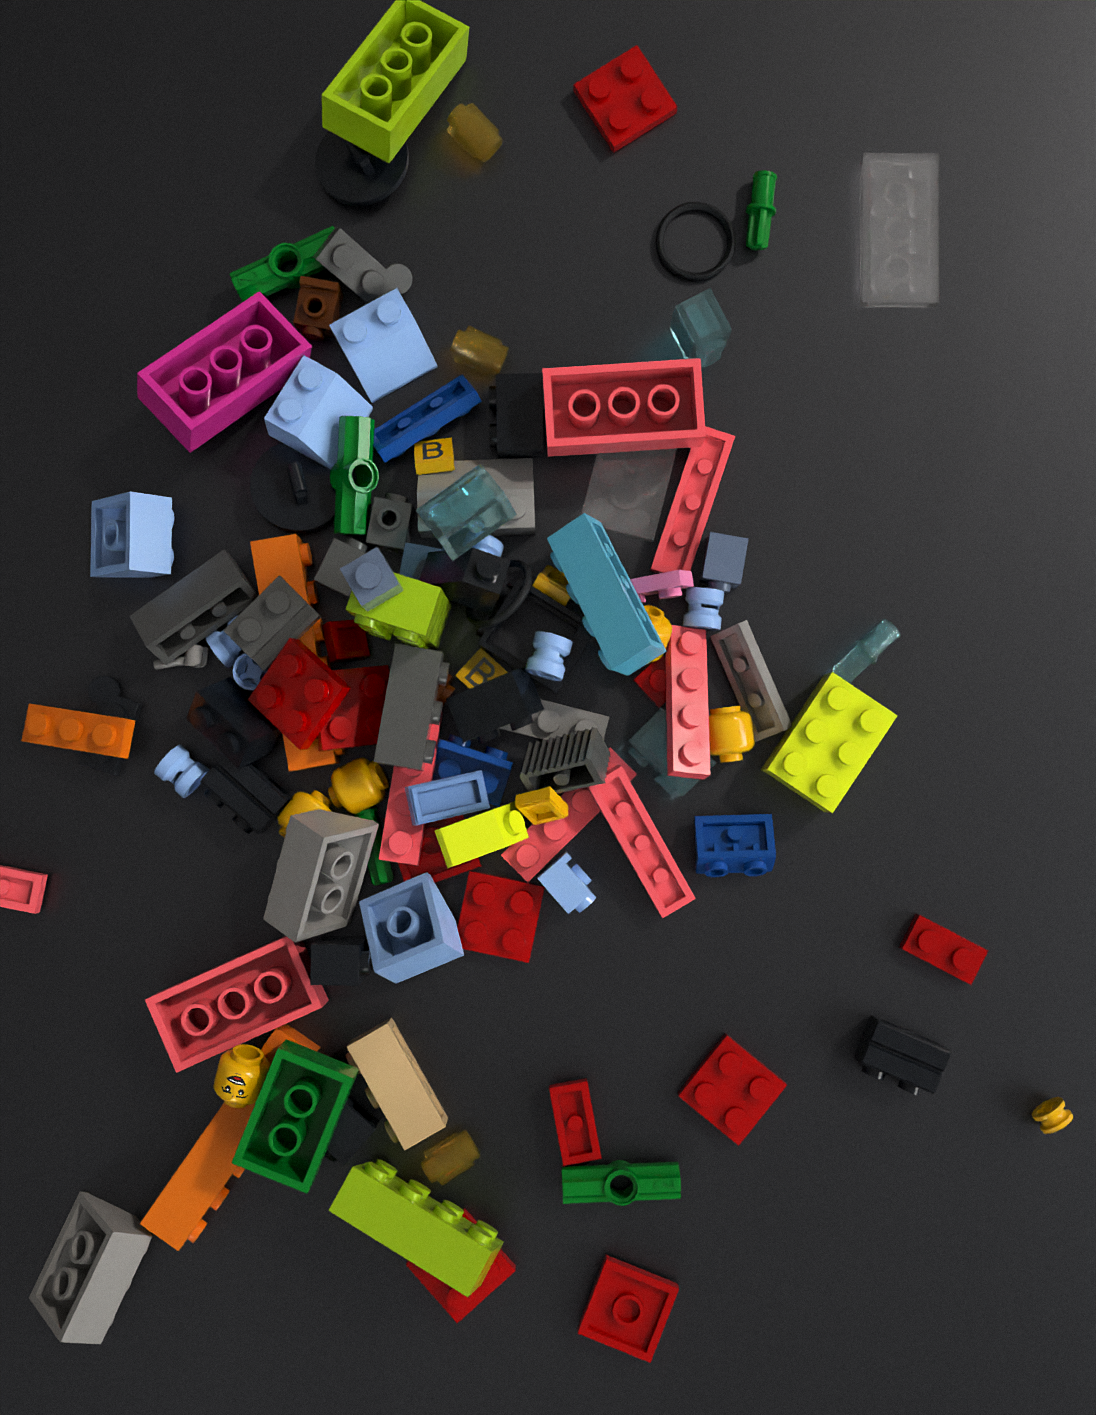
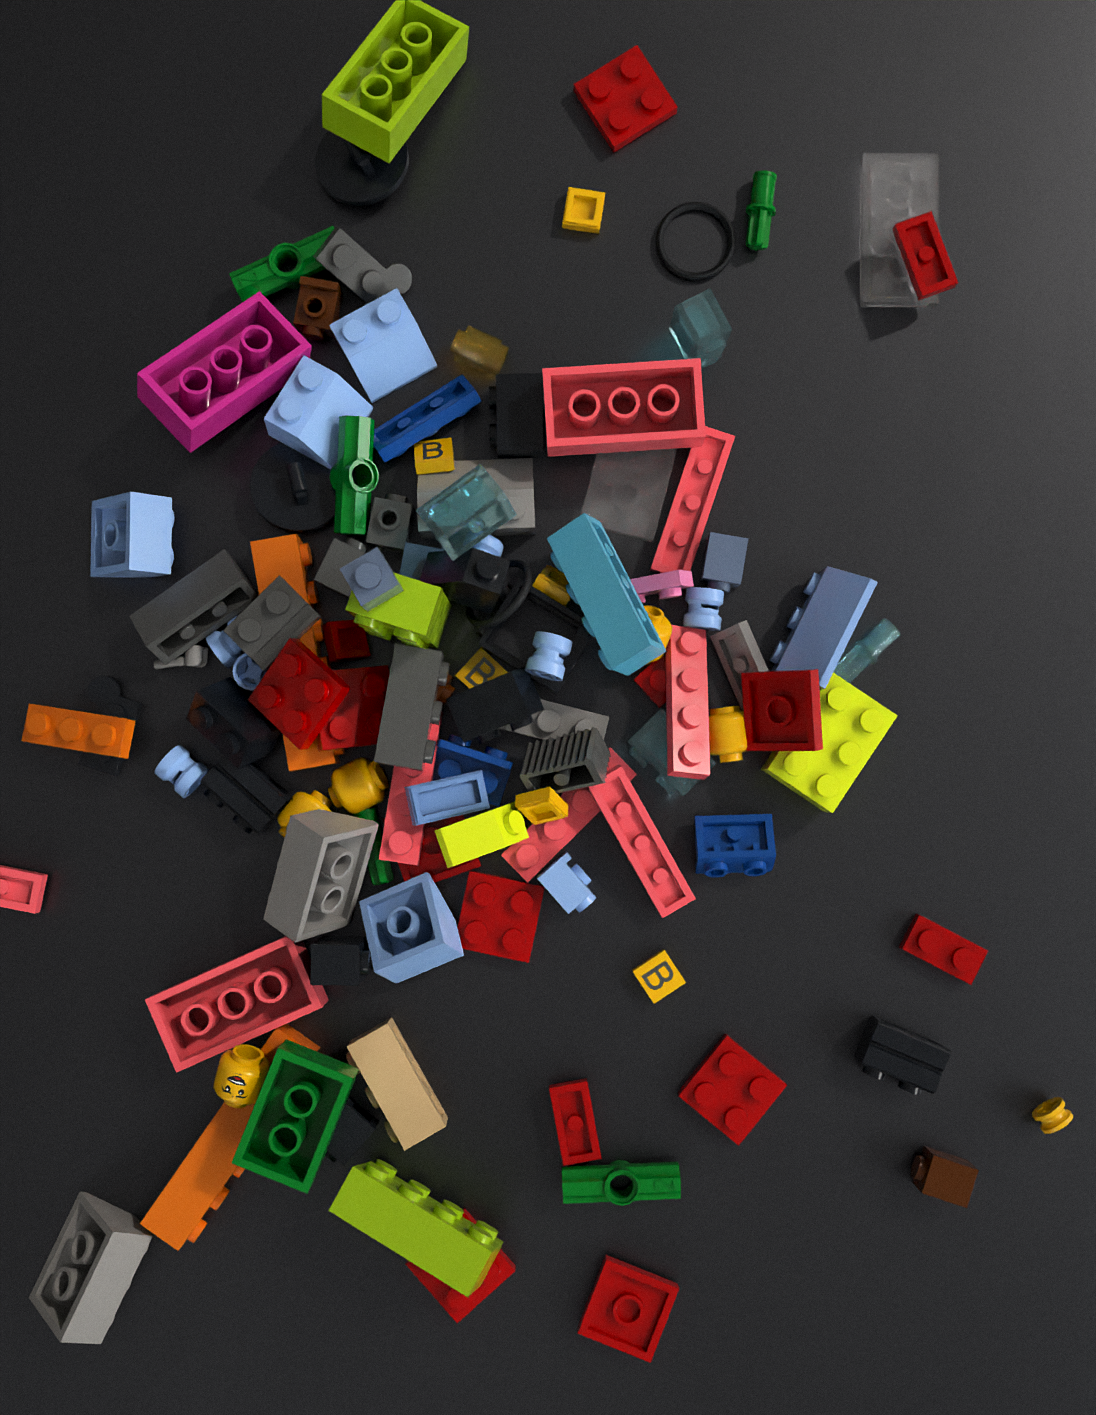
clear yellow brick [420,1129,481,1186] -> none
clear yellow brick [447,103,503,163] -> none
none -> yellow tile [562,187,605,234]
none -> yellow tile [632,949,686,1004]
none -> red plate [741,669,823,751]
none -> light blue slope [769,566,878,690]
none -> red plate [892,211,959,301]
none -> reddish brown brick [911,1146,979,1208]

